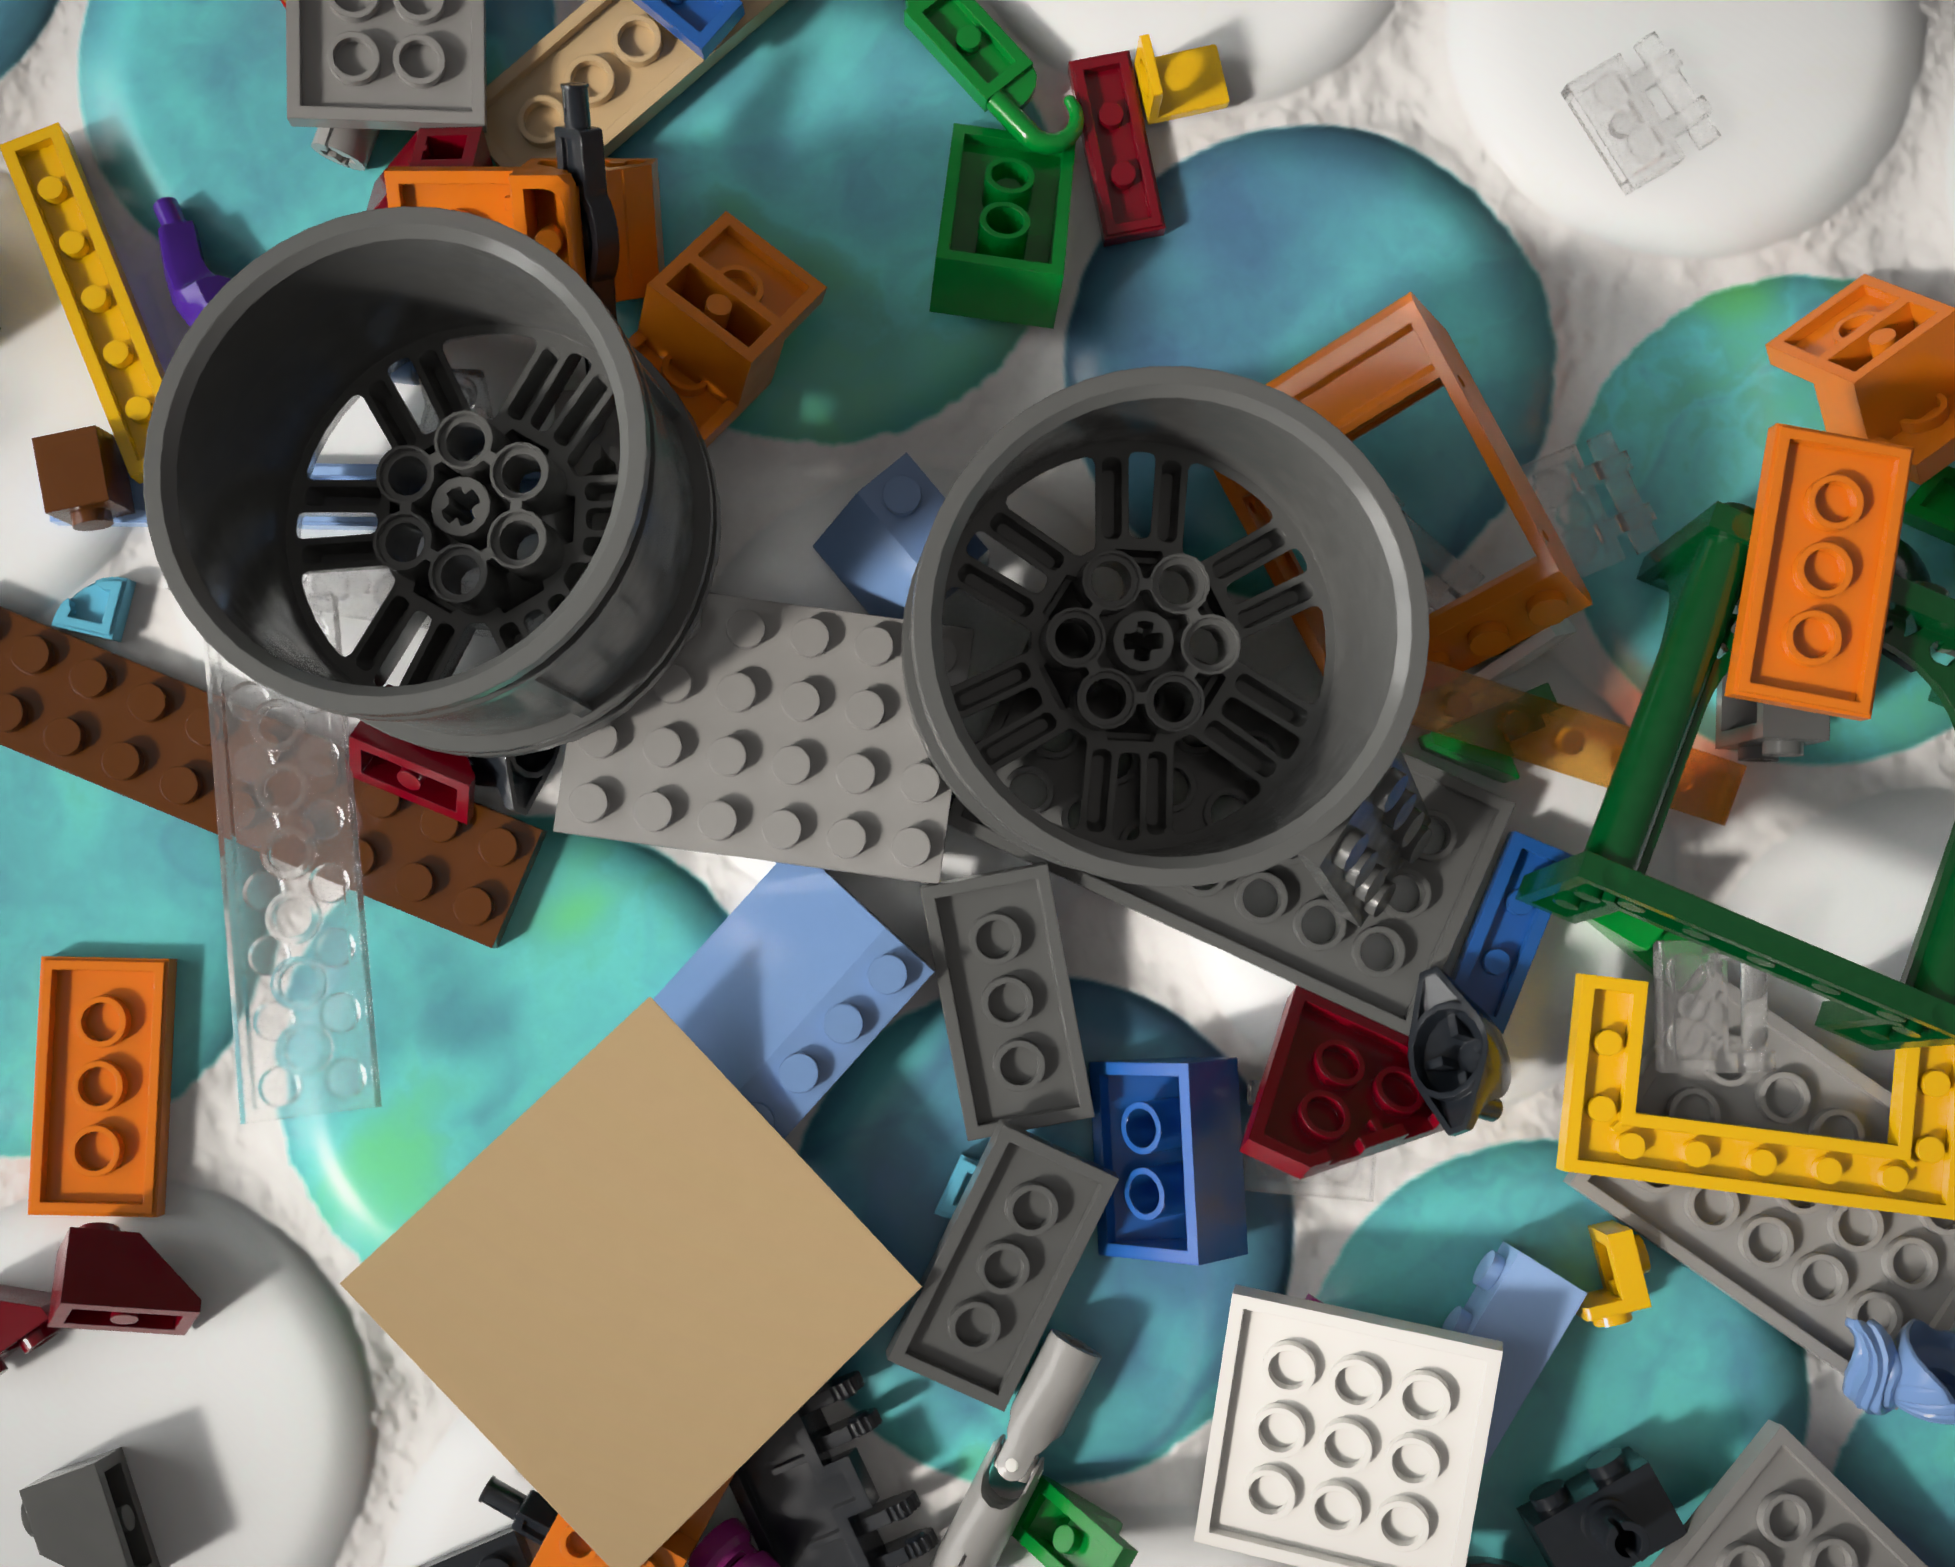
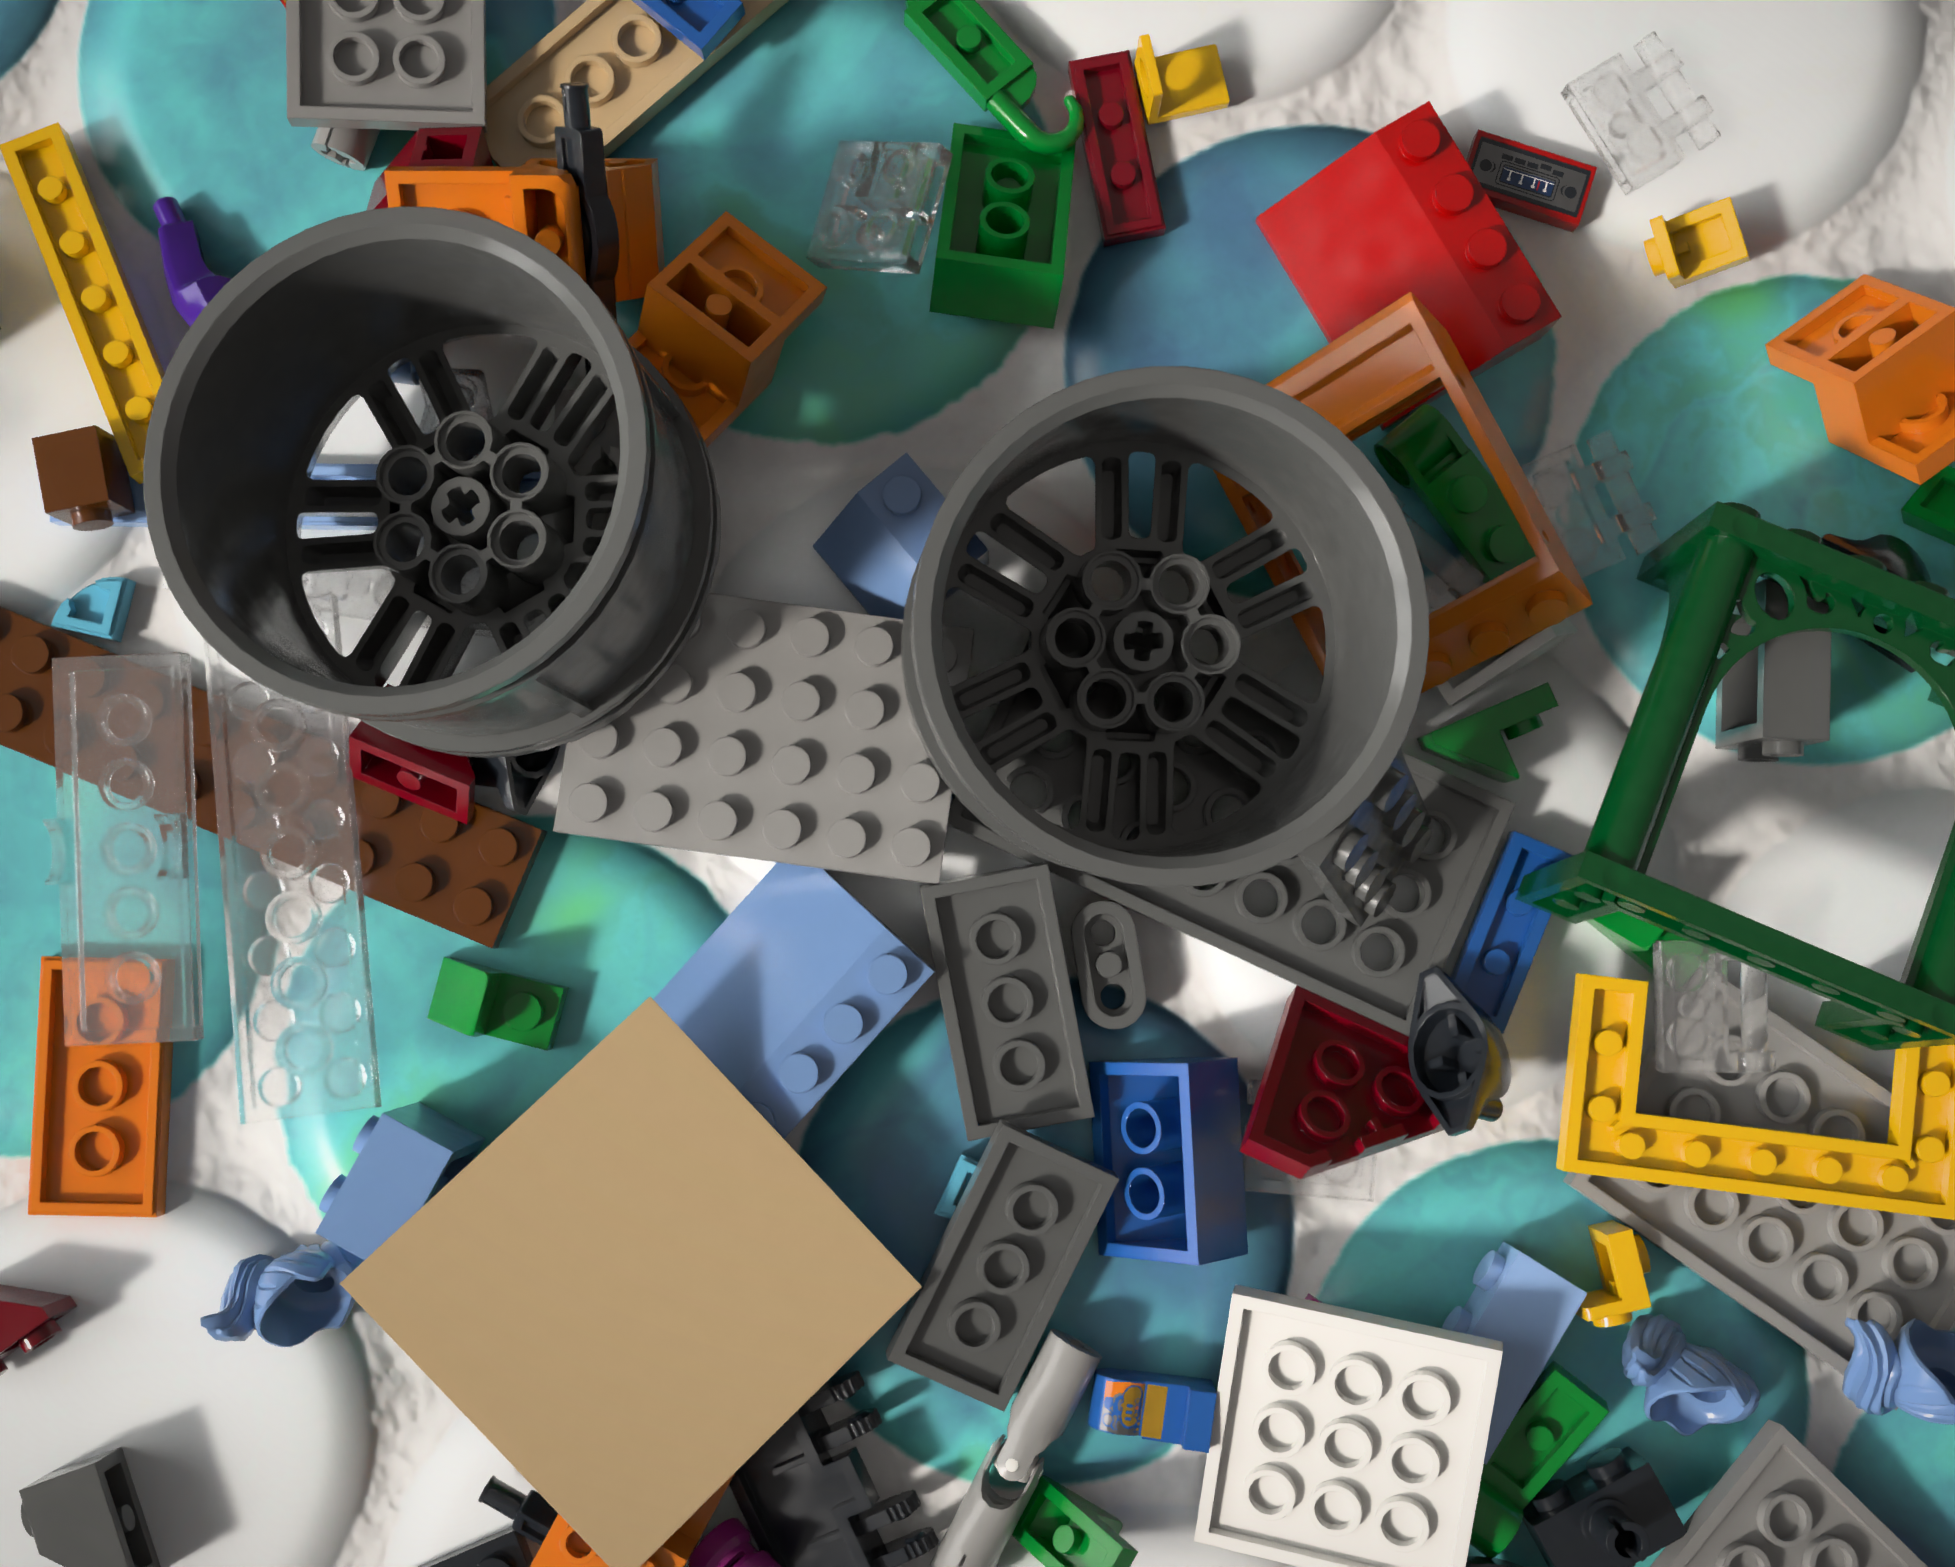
dark red slope [47,1222,202,1335] -> none
clear orange tile [1411,660,1747,826] -> none
orange tile [1724,423,1914,721] -> none
none -> clear piece [43,652,204,1046]
none -> medium blue hair [200,1240,364,1347]
none -> medium blue brick [315,1102,485,1260]
none -> green slope [427,956,569,1051]
none -> clear plate [806,141,953,274]
none -> dark grey plate [1071,901,1146,1029]
none -> blue leg [1087,1368,1217,1453]
none -> red slope [1255,101,1562,431]
none -> green plate [1374,404,1536,584]
none -> tile [1466,129,1597,232]
none -> green plate [1470,1360,1609,1559]
none -> medium blue hair [1622,1314,1760,1436]
none -> yellow bracket [1644,197,1751,288]

